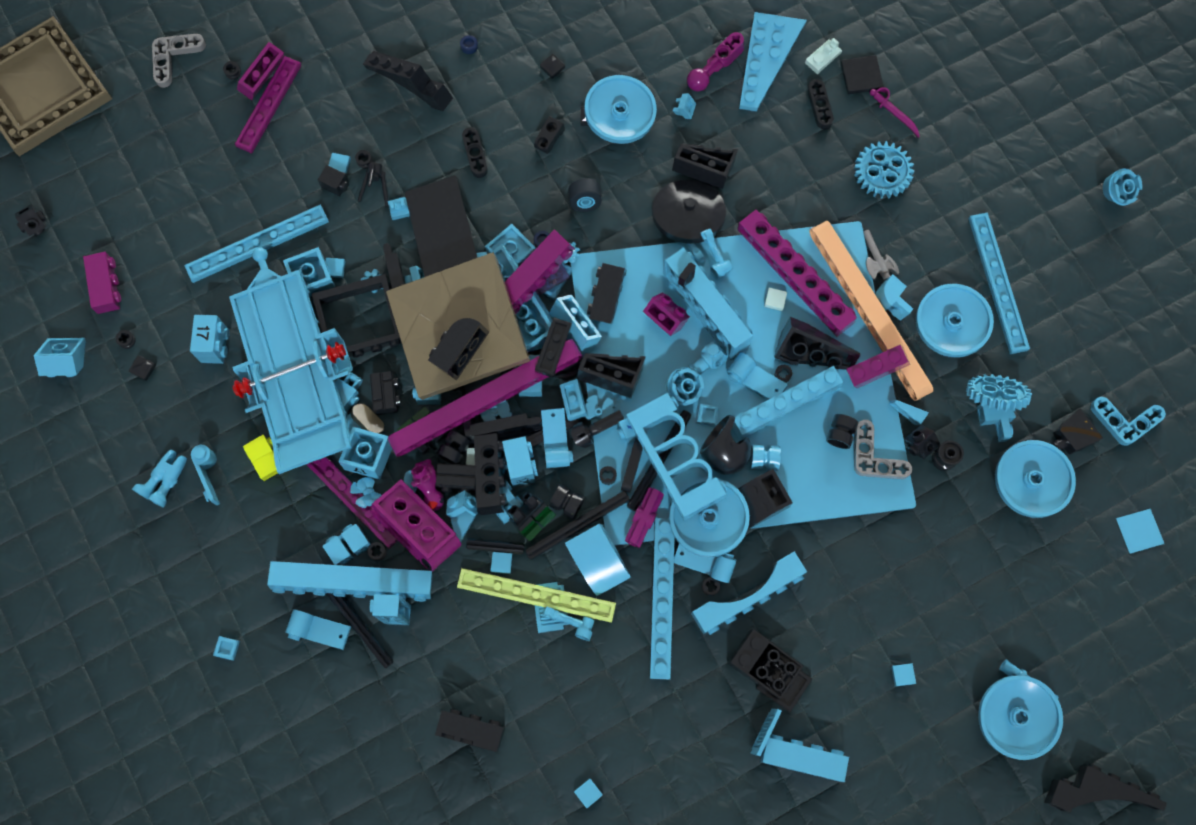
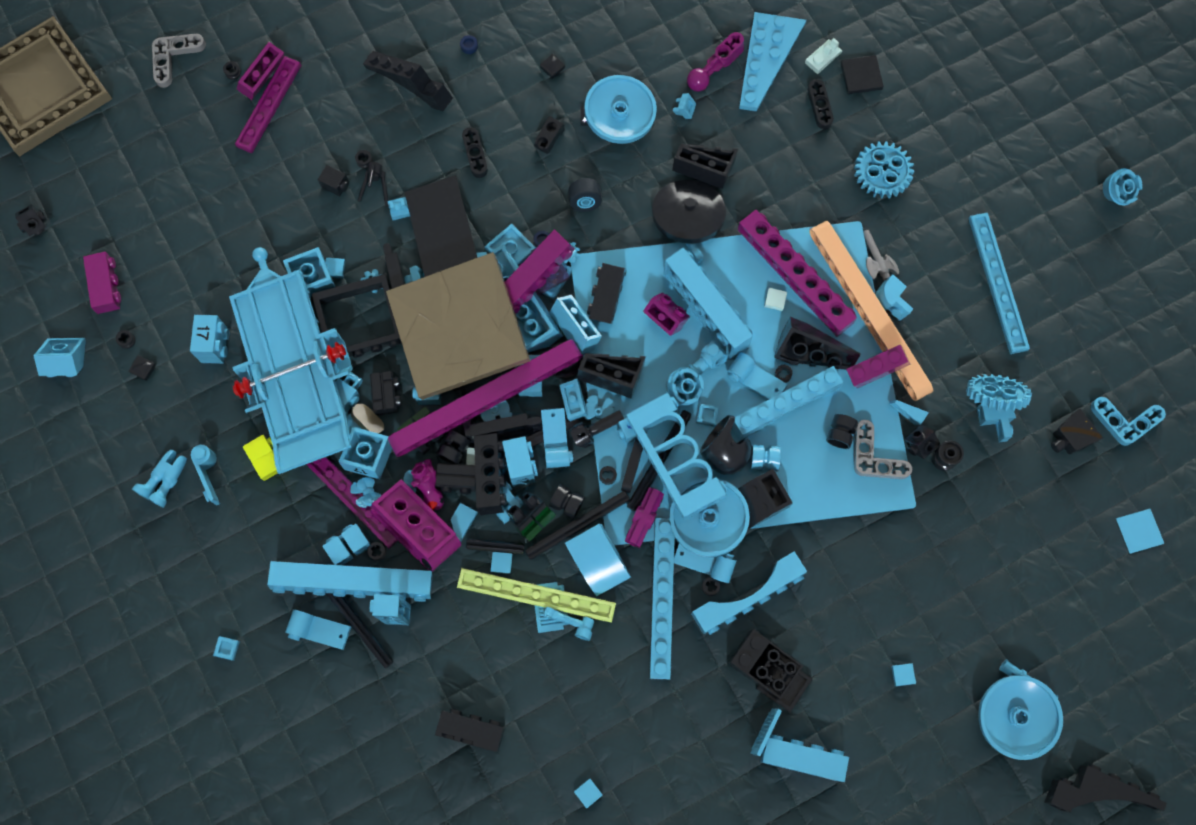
medium azure tile [184,204,329,283] -> none
medium azure tile [328,153,351,174] -> none
black brick [428,318,489,381] -> none
medium azure bracket [446,490,477,519] -> none
black tile [535,317,572,378] -> none
black tile [678,262,696,287] -> none
medium azure brick [701,229,733,280] -> none
magenta sword [870,87,920,137] -> none
medium azure dish [916,284,994,357] -> none
medium azure dish [995,440,1076,518] -> none

